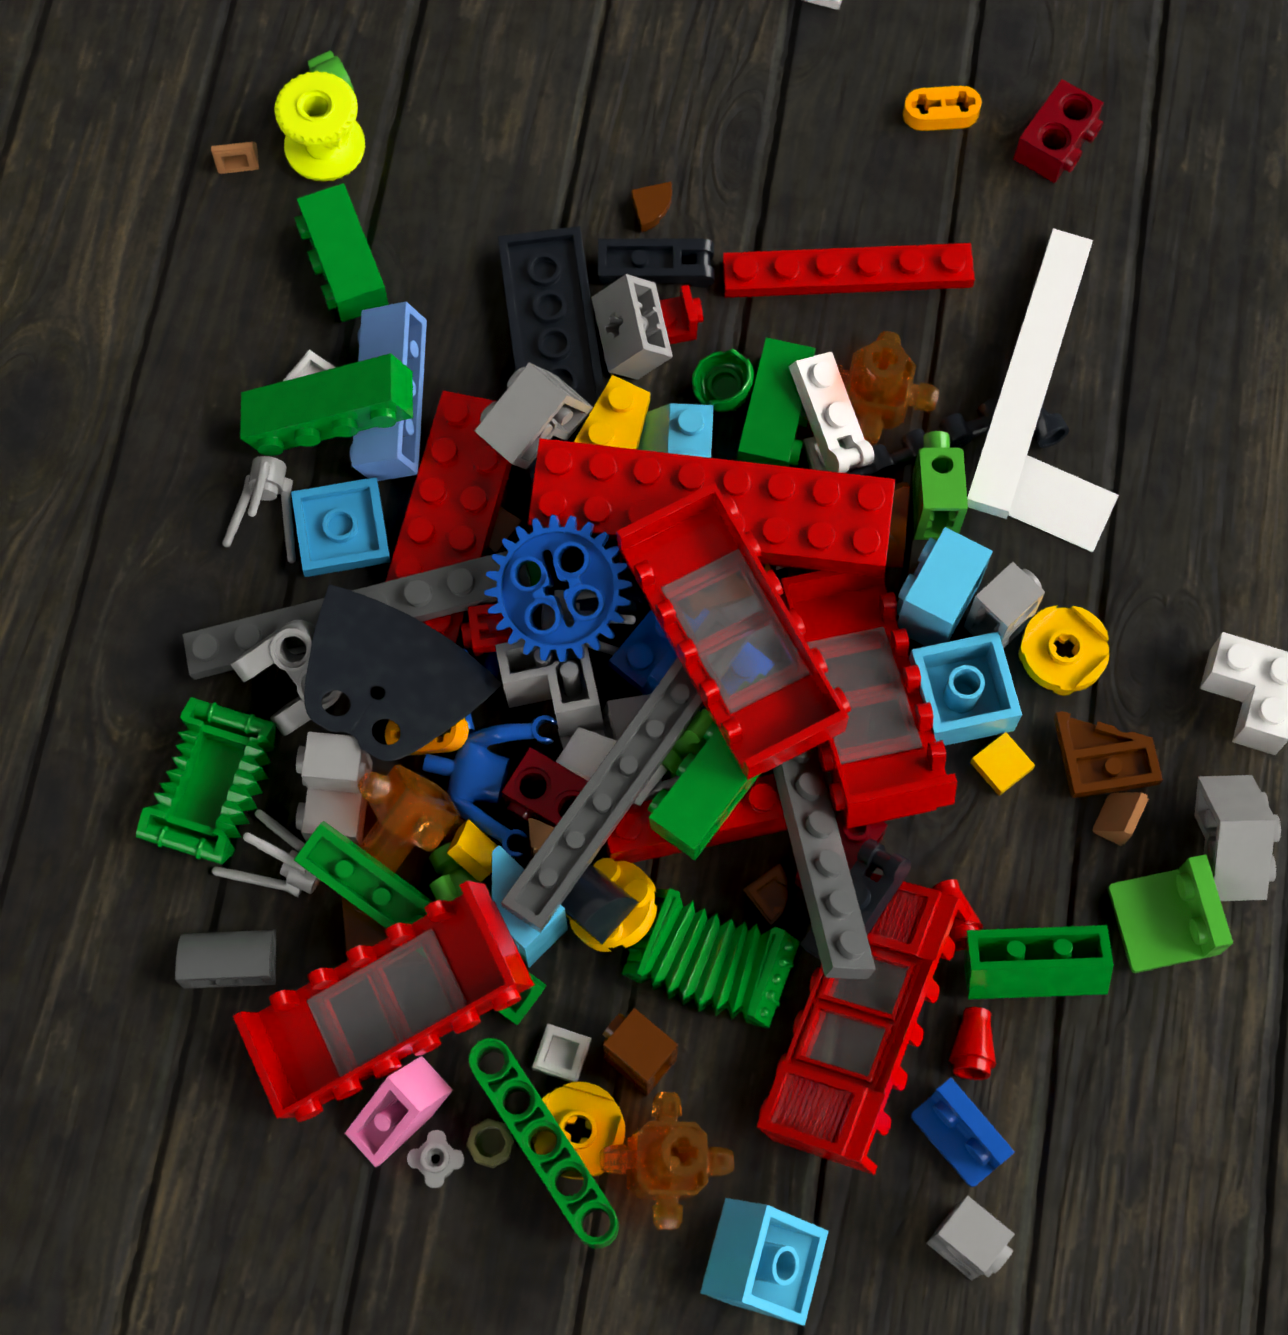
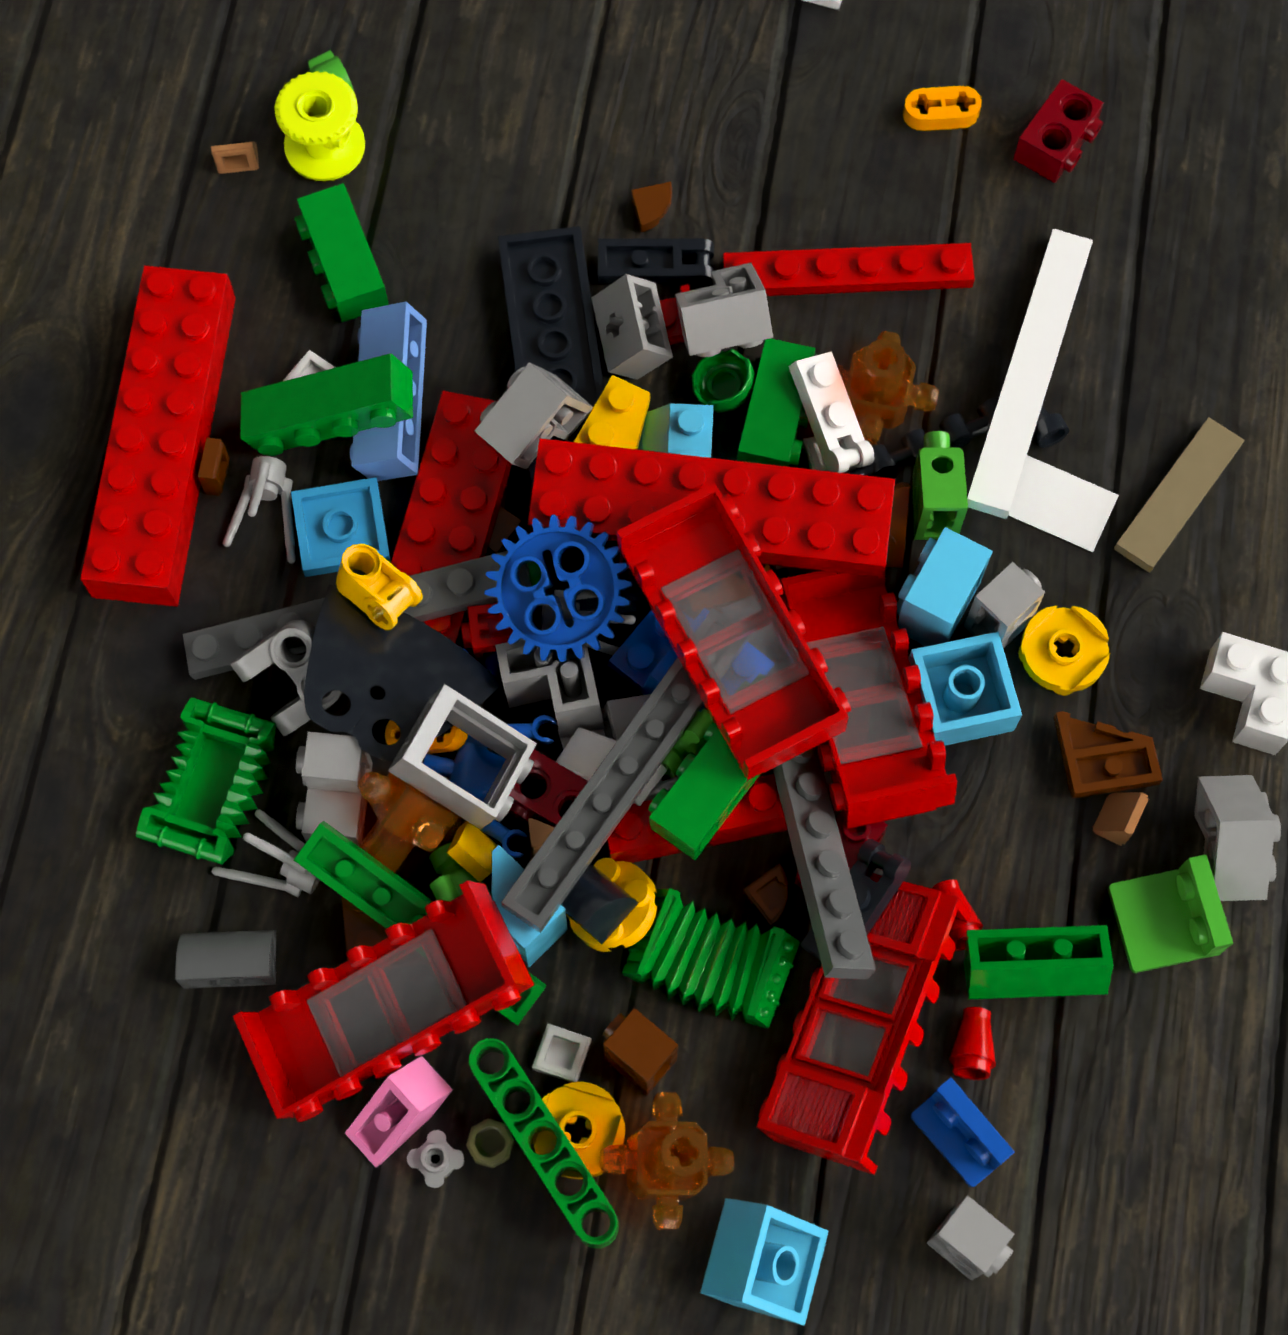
yellow tile [970,732,1035,796] -> none
none -> red brick [81,265,236,607]
none -> reddish brown tile [198,438,230,496]
none -> yellow piece [336,544,422,630]
none -> light grey window [388,684,537,830]
none -> light grey brick [675,263,773,357]
none -> dark tan tile [1114,417,1245,573]

